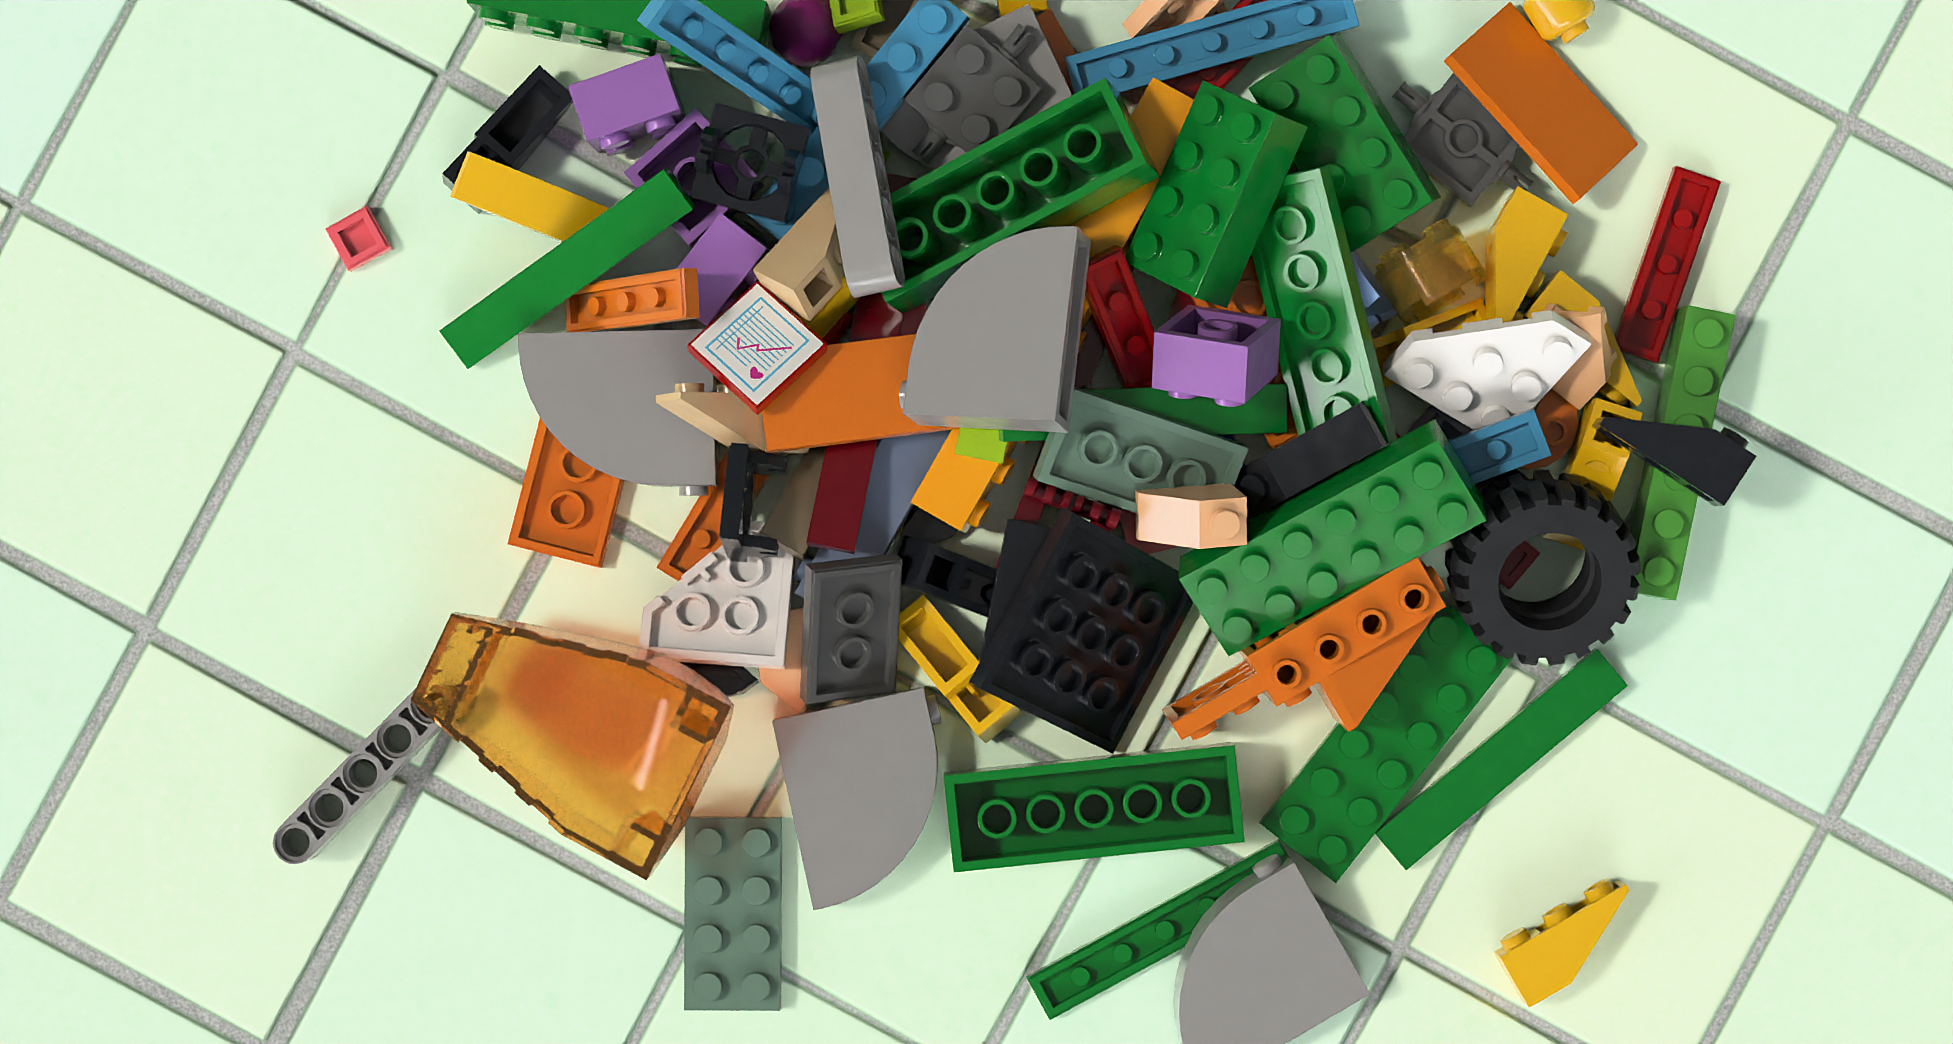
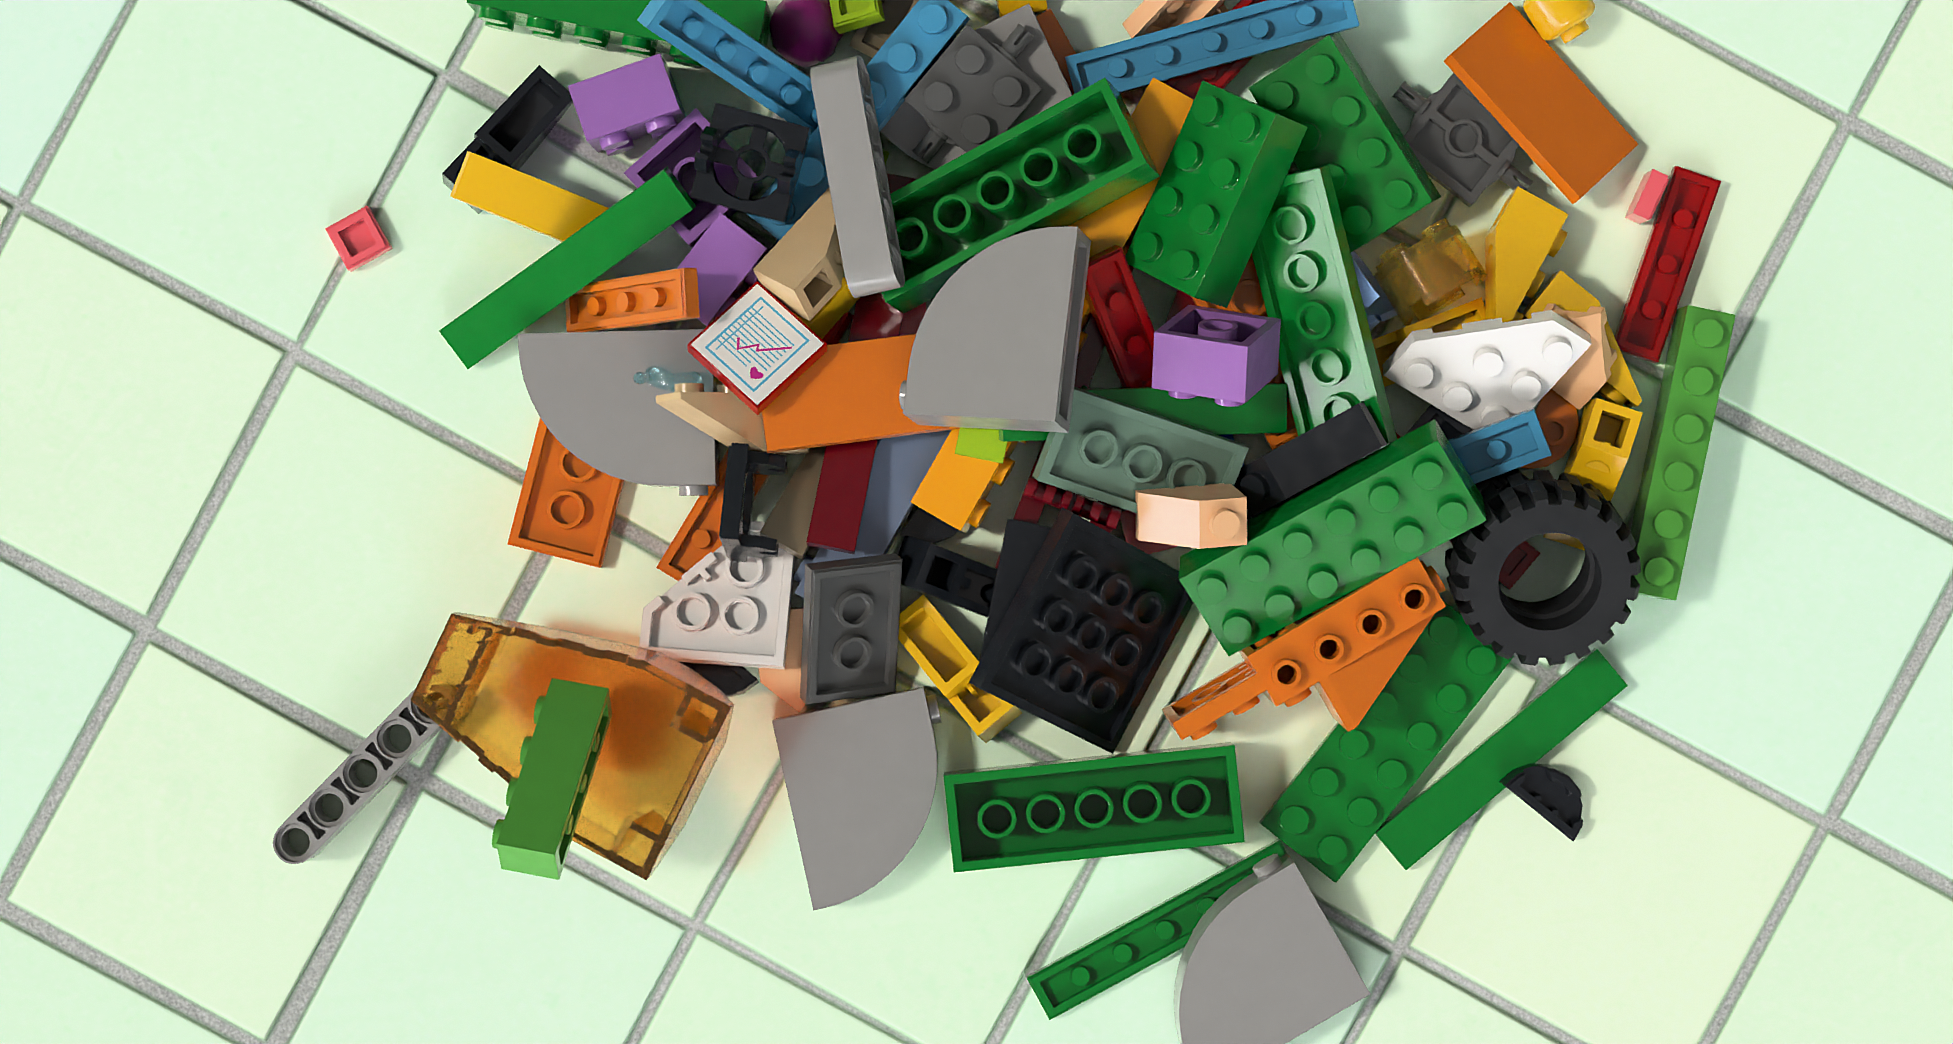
sand green plate [684,816,782,1011] -> none
yellow slope [1493,878,1630,1008] -> none
black slope [1591,417,1757,507] -> none
none -> bright green brick [492,678,612,880]
none -> clear light blue piece [633,366,702,392]
none -> black plate [1499,763,1583,842]
none -> coral tile [1624,169,1669,224]

